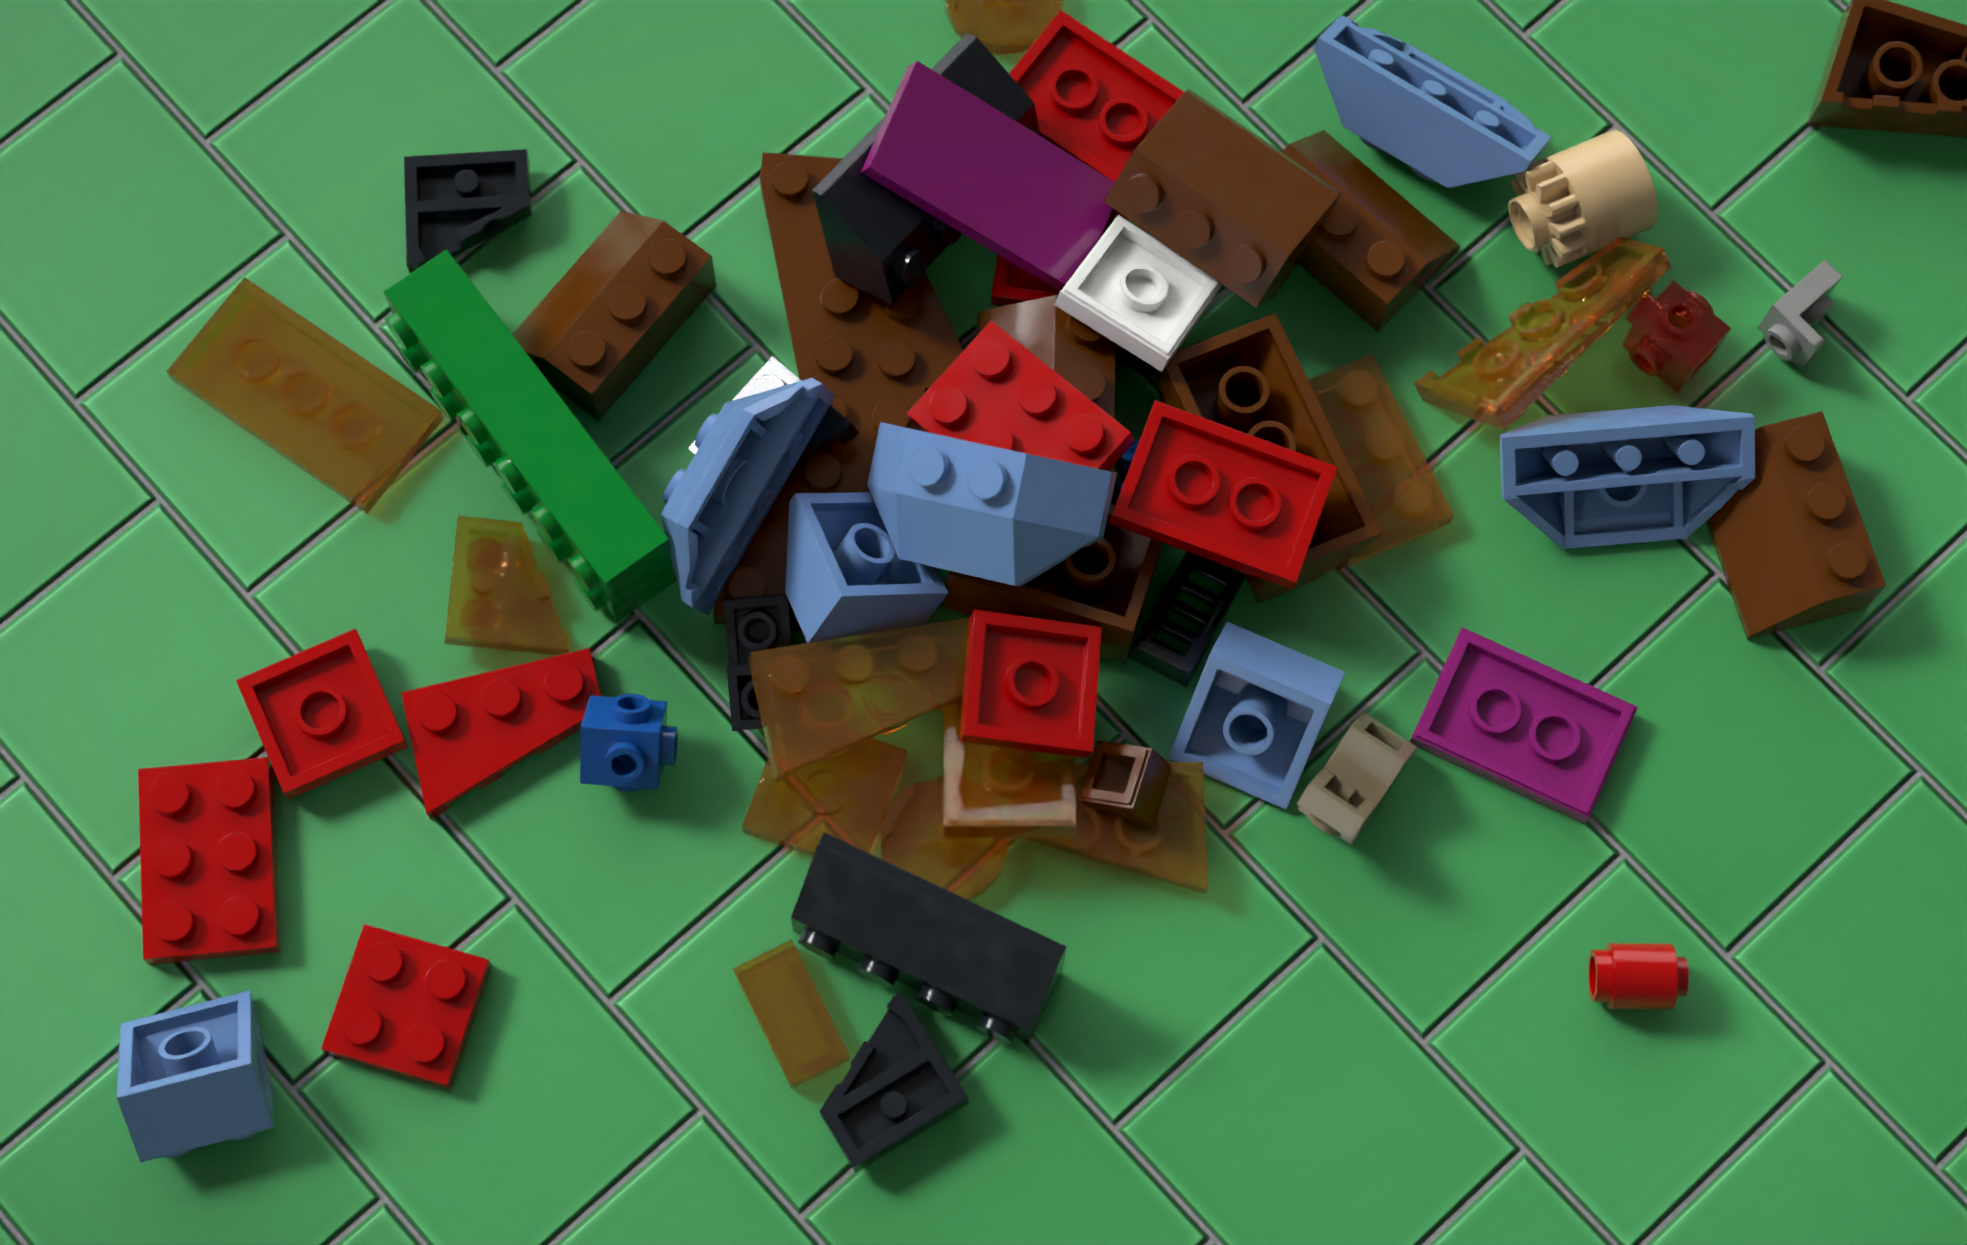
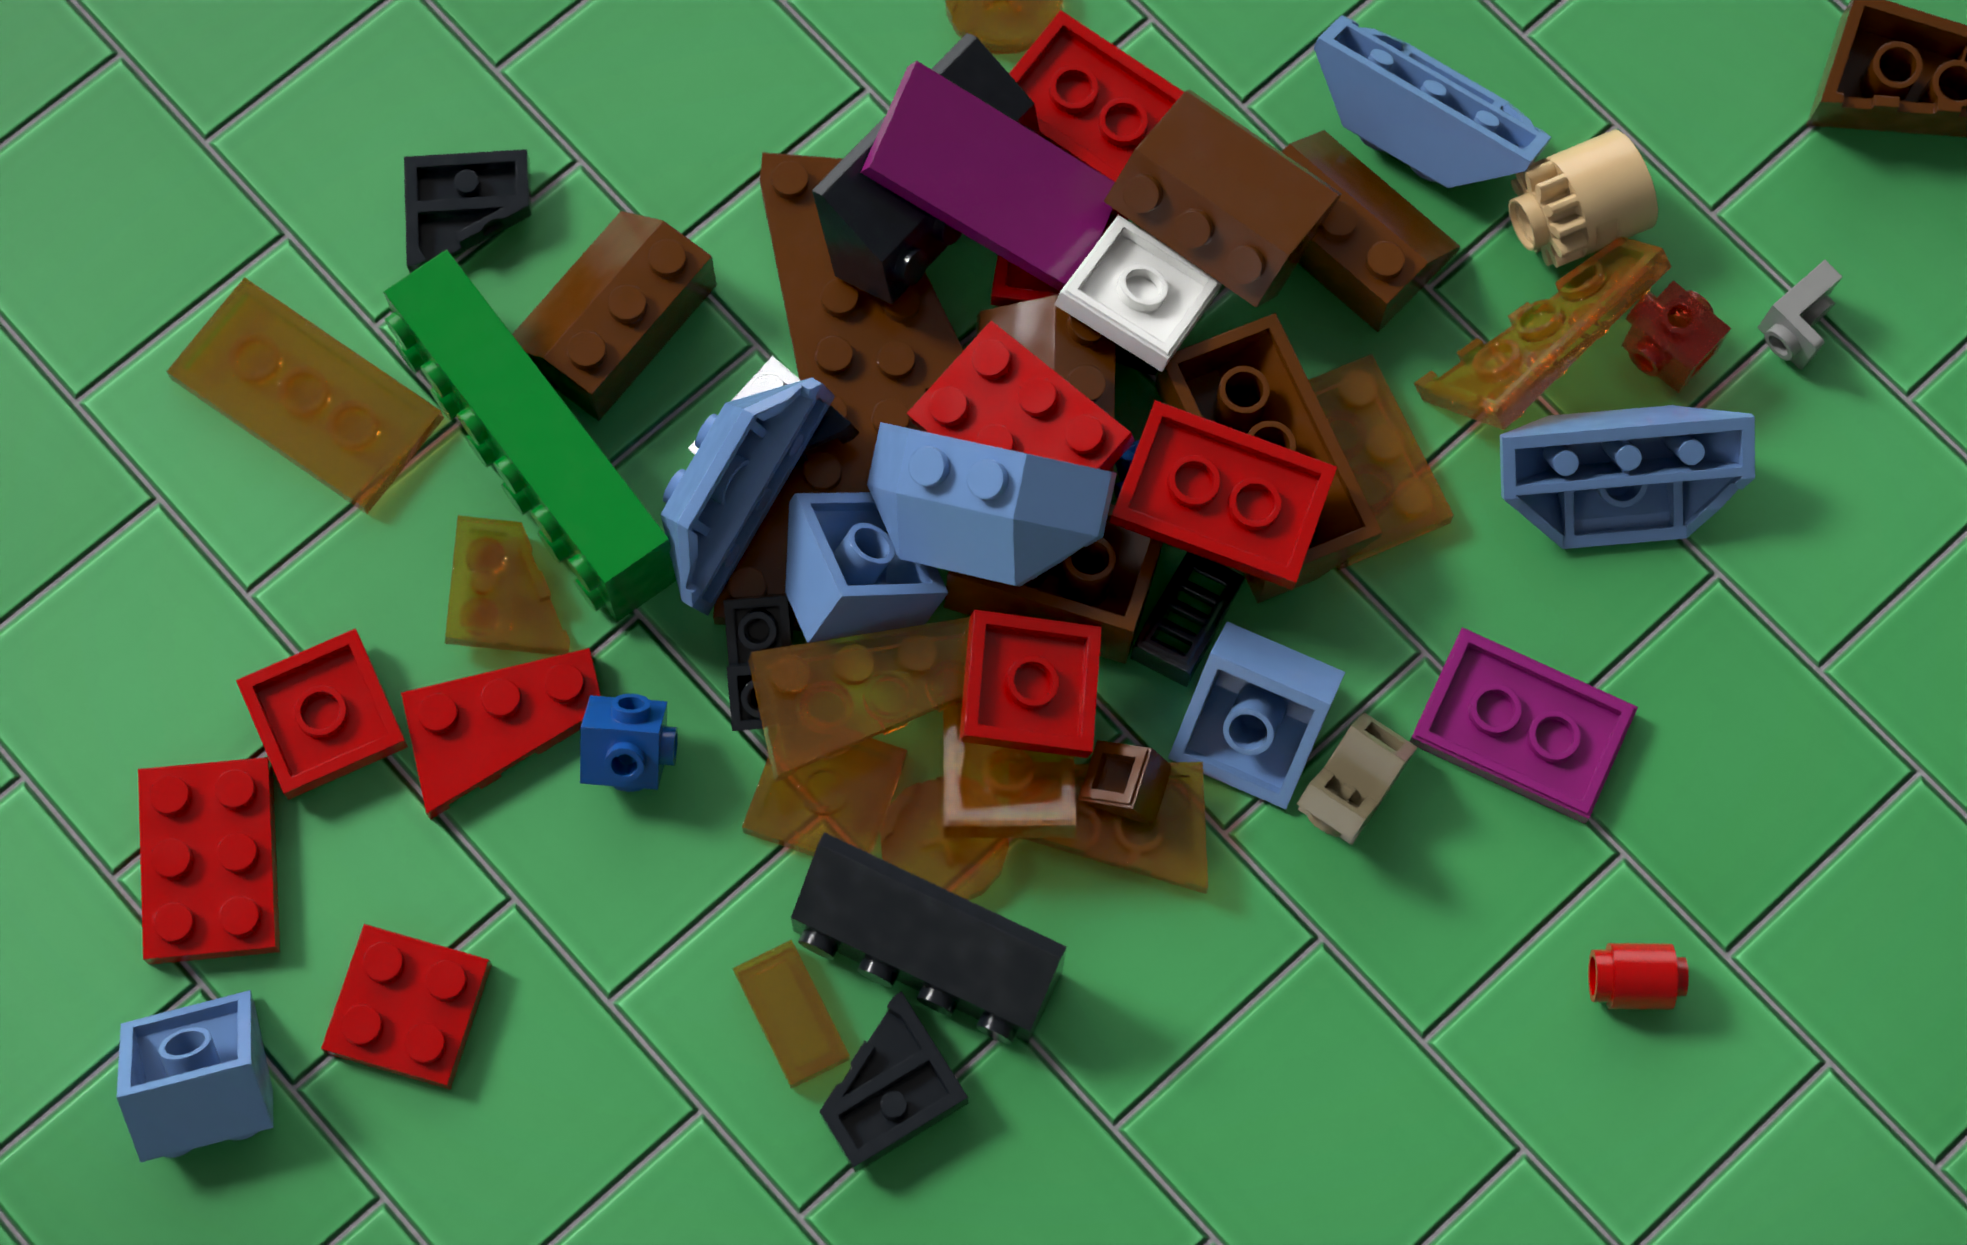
reddish brown slope [1706,411,1886,640] -> none

